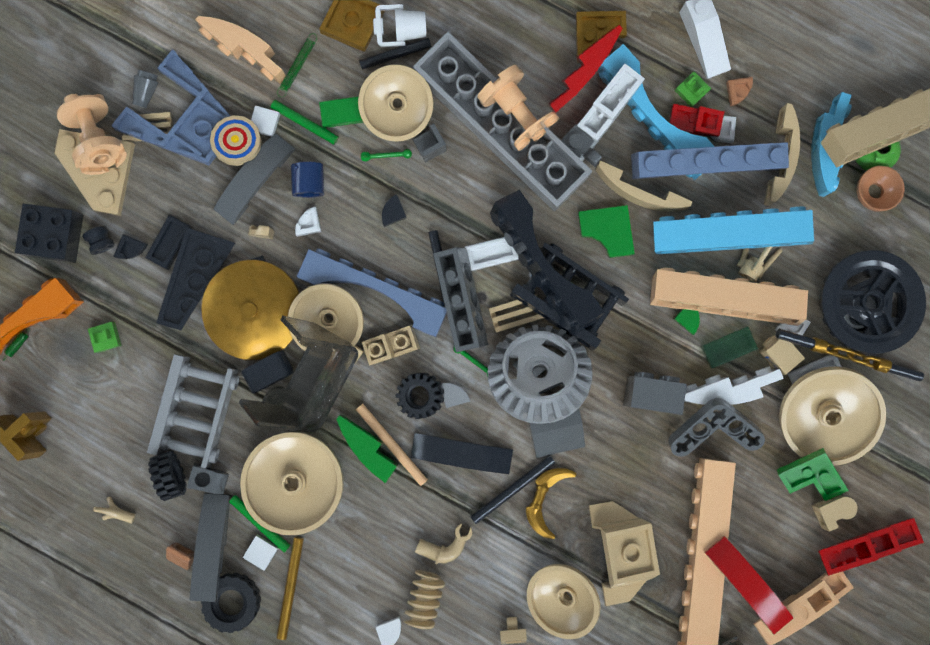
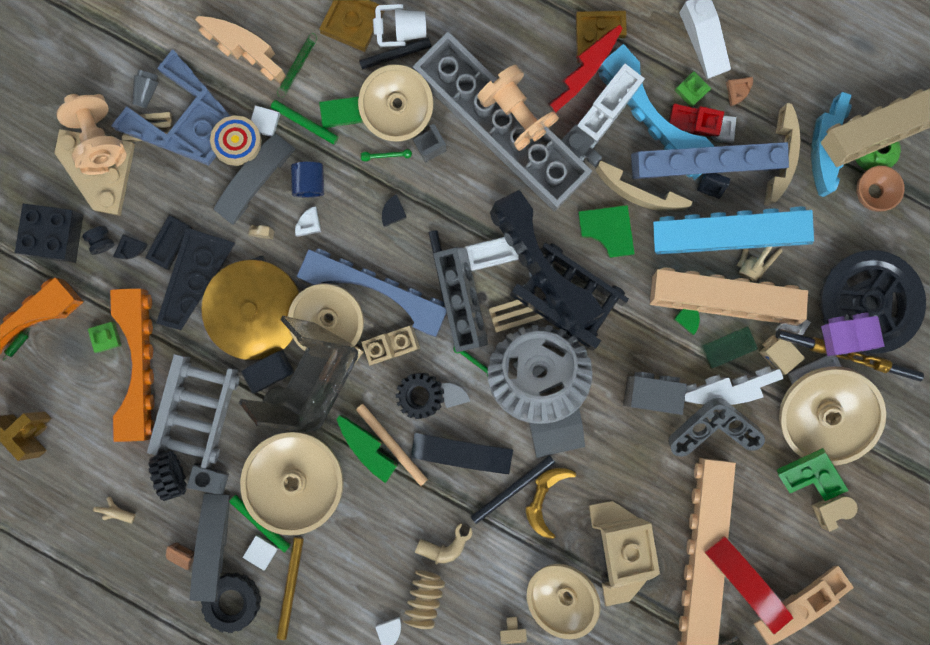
red slope [818,518,924,576] -> none
none -> orange arch [110,288,155,442]
none -> black tile [697,173,731,199]
none -> medium lavender brick [821,313,885,356]

